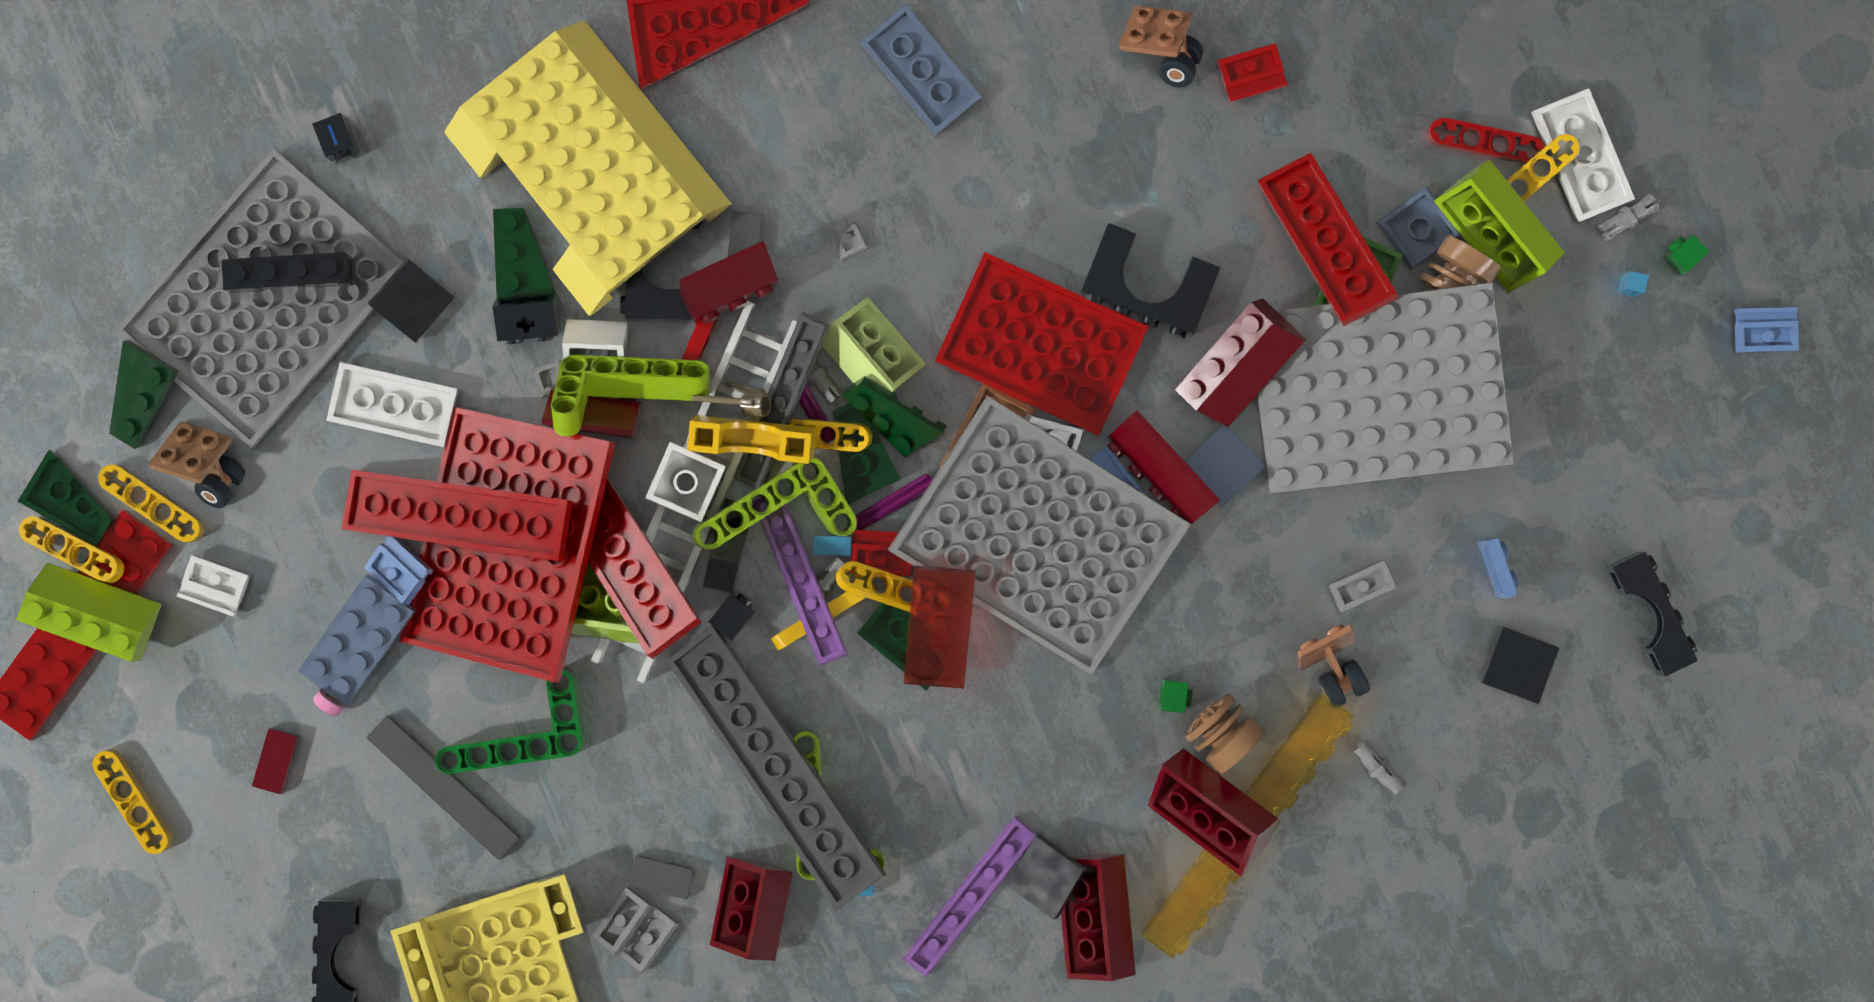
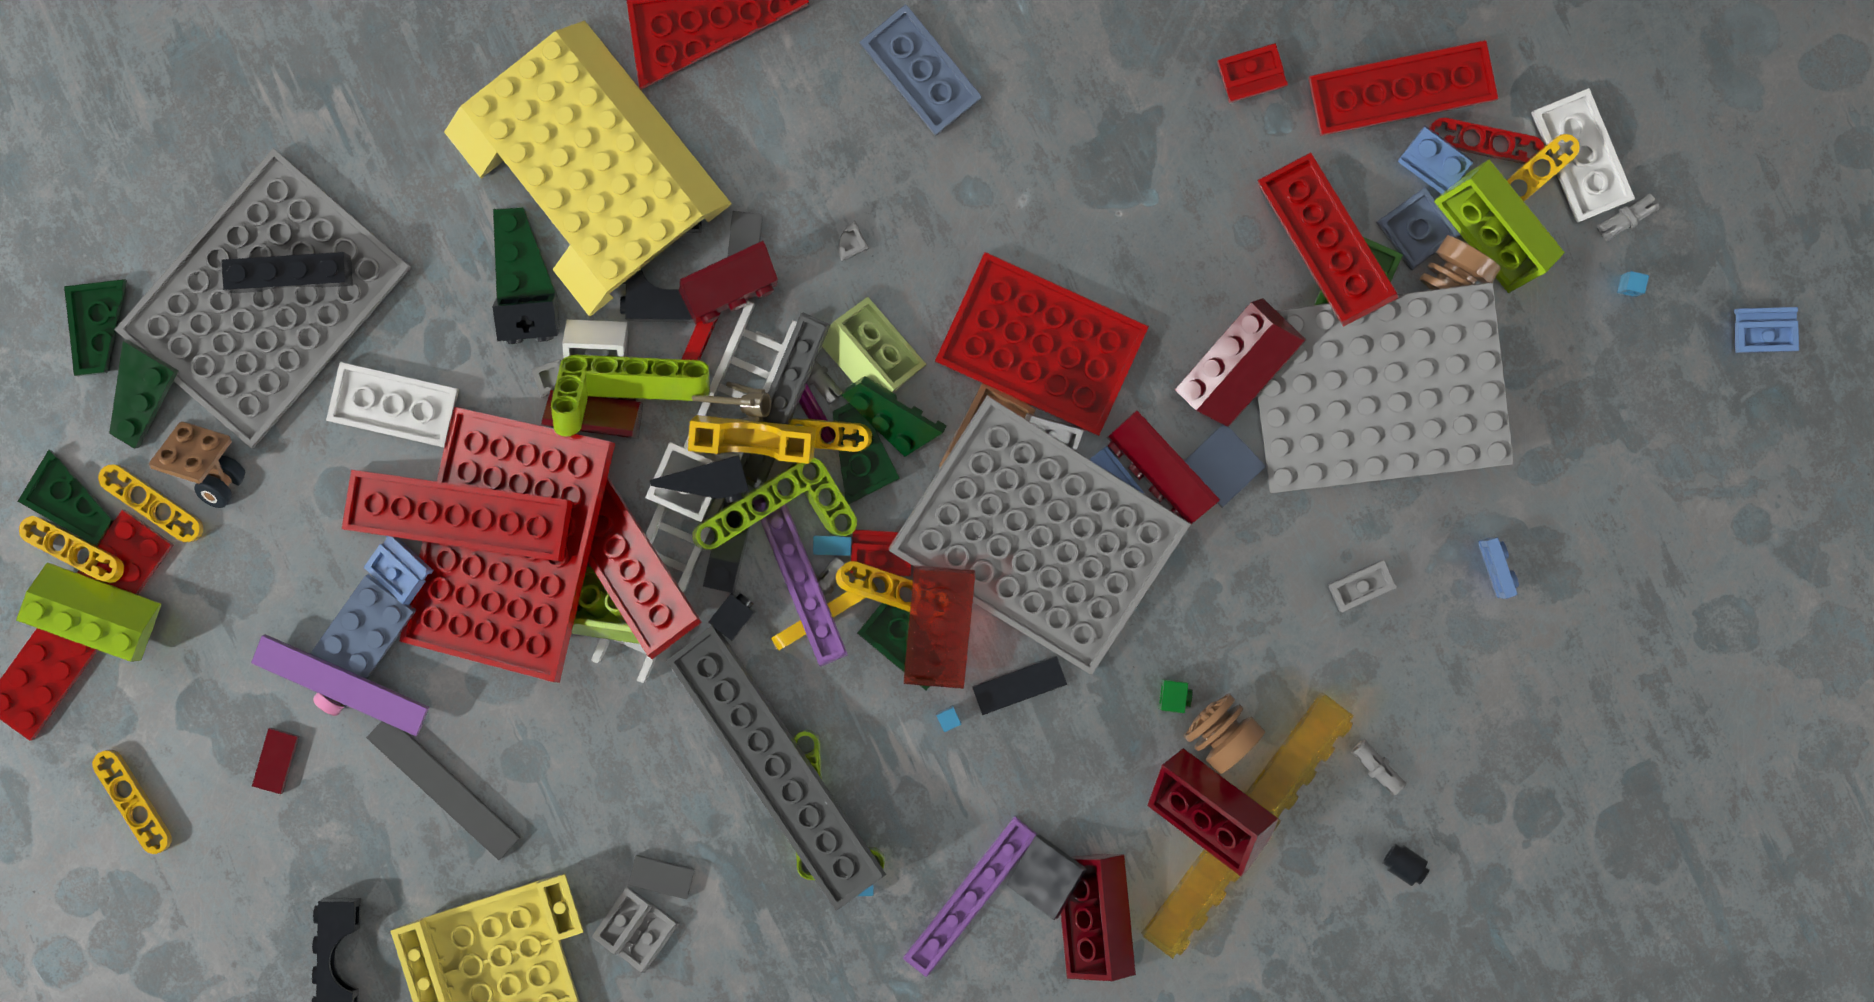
white plate [176,555,251,617] -> none
black brick [312,113,360,163] -> none
black tile [368,258,455,343] -> none
green beam [435,668,586,774] -> none
dark red slope [709,856,793,961] -> none
magenta axle [855,474,932,530] -> none
black arch [1080,223,1221,339] -> none
nougat plate [1119,6,1203,88] -> none
nougat plate [1297,624,1370,709] -> none
black tile [1480,626,1559,704] -> none
black arch [1606,552,1698,677] -> none
green plate [1664,234,1710,275] -> none
none -> dark green wing [64,279,127,377]
none -> medium lavender tile [251,634,430,736]
none -> black slope [649,455,749,503]
none -> dark azure piece [936,705,961,732]
none -> black tile [972,656,1067,715]
none -> red plate [1308,40,1498,136]
none -> black brick [1382,843,1430,886]
none -> medium blue plate [1398,125,1473,194]

